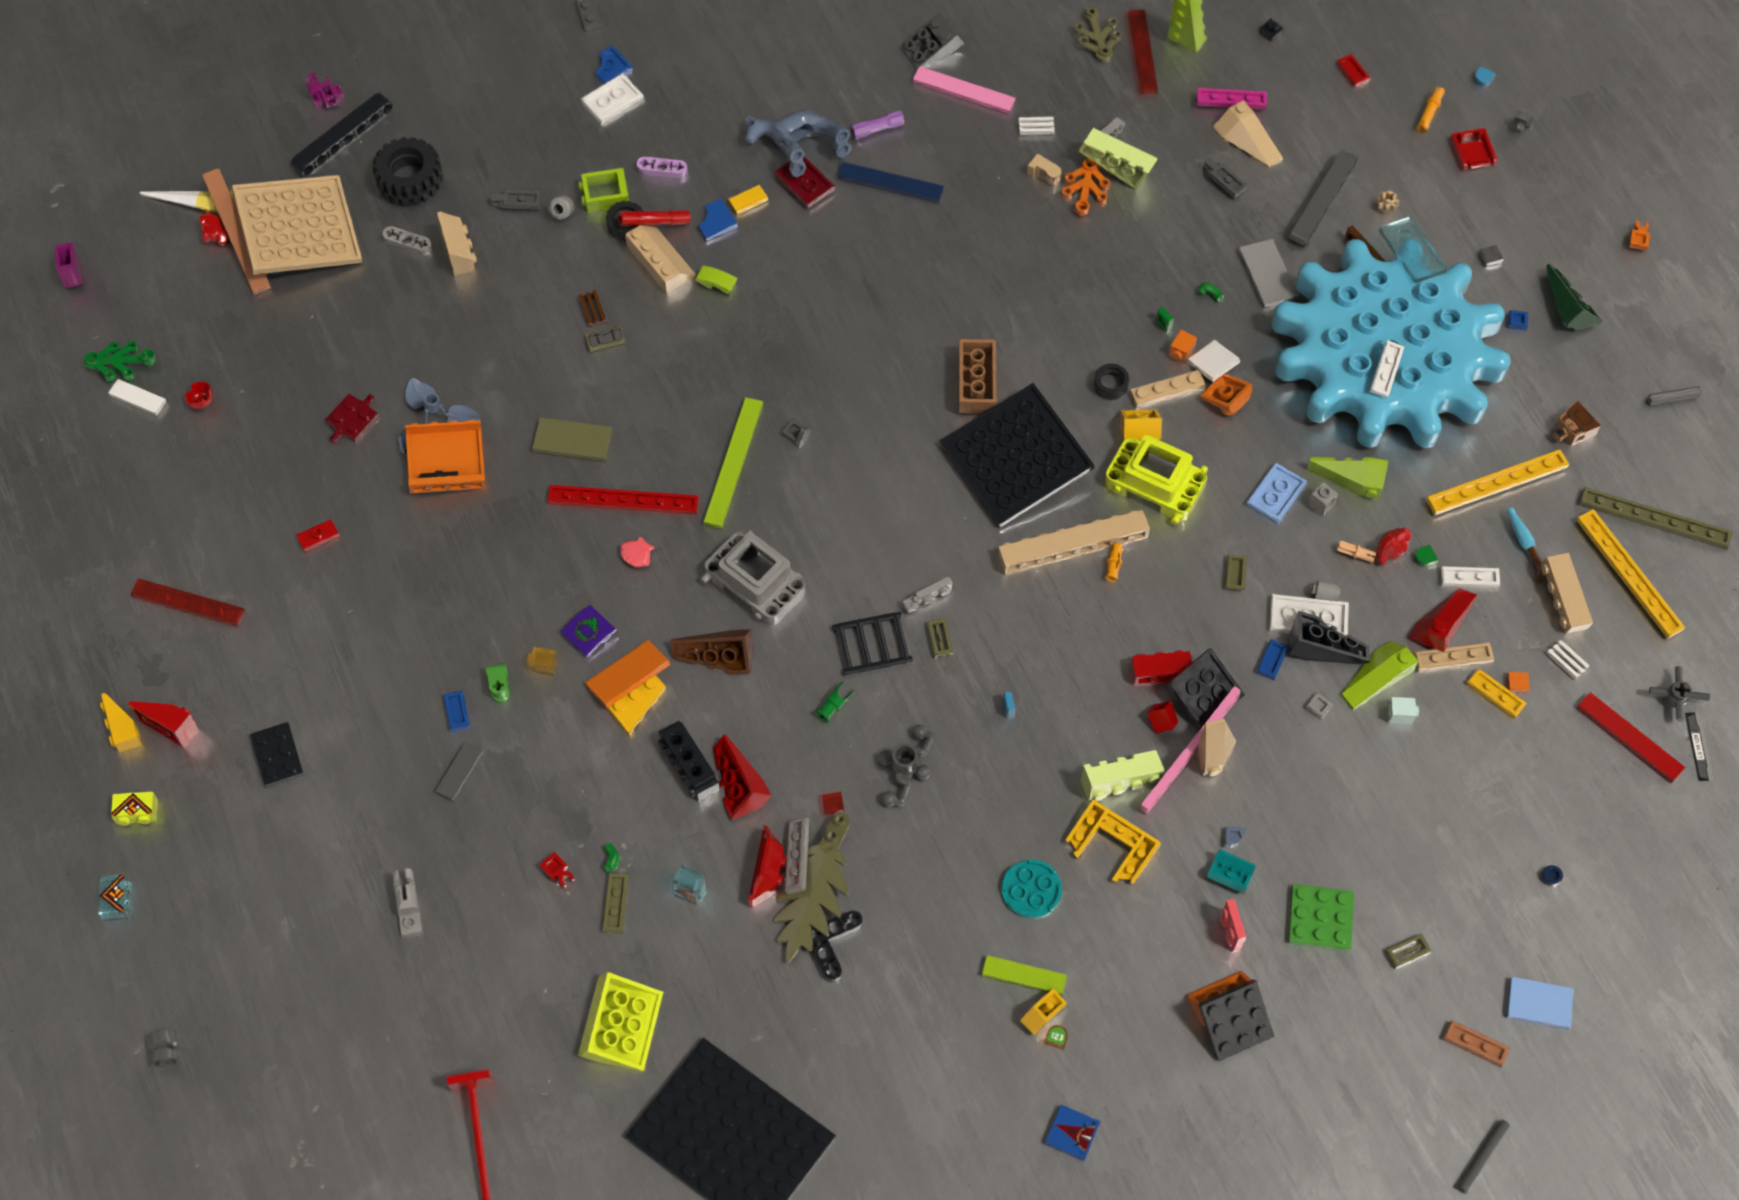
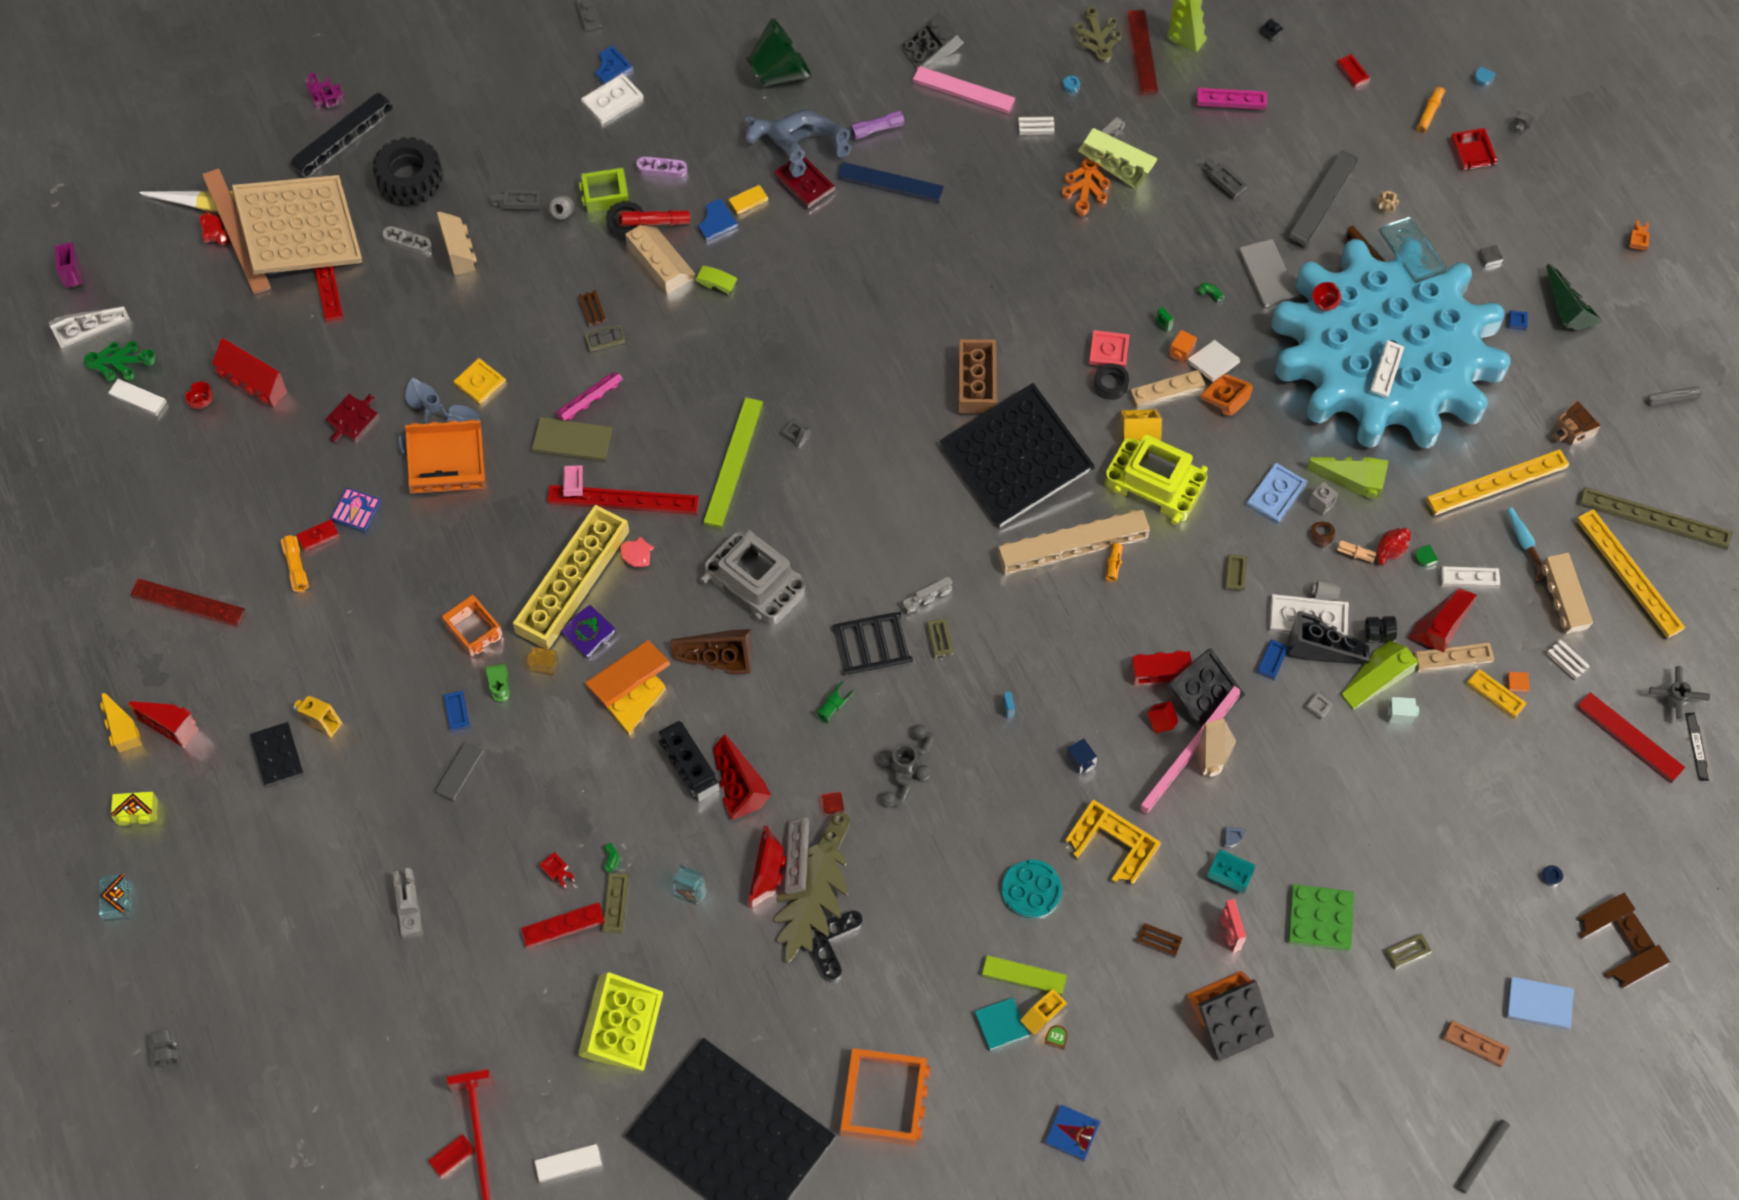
tan leg [1027,154,1061,186] -> none
yellowish green wedge [1080,750,1165,801] -> none
tan wedge [1213,101,1283,168] -> none
none -> white wedge [49,307,129,348]
none -> red slope [212,338,287,407]
none -> light orange axle [281,535,309,593]
none -> yellow torso [294,695,342,738]
none -> red tile [315,266,344,322]
none -> tile [330,487,381,533]
none -> red tile [428,1134,476,1179]
none -> orange window [442,595,502,657]
none -> yellow tile [453,358,506,405]
none -> light yellow brick [513,505,629,650]
none -> red plate [521,902,606,949]
none -> white tile [535,1144,602,1183]
none -> dark pink plate [554,372,623,421]
none -> bright pink tile [563,465,583,496]
none -> dark green cone [746,18,812,87]
none -> orange window [840,1048,931,1146]
none -> teal tile [975,998,1029,1051]
none -> dark azure tile [1063,76,1080,93]
none -> dark blue brick [1066,739,1097,774]
none -> coral plate [1089,330,1130,368]
none -> reddish brown tile [1137,923,1183,958]
none -> reddish brown piece [1310,521,1335,548]
none -> red hair [1312,282,1342,311]
none -> black wheel [1365,616,1397,642]
none -> reddish brown wedge [1578,892,1670,989]

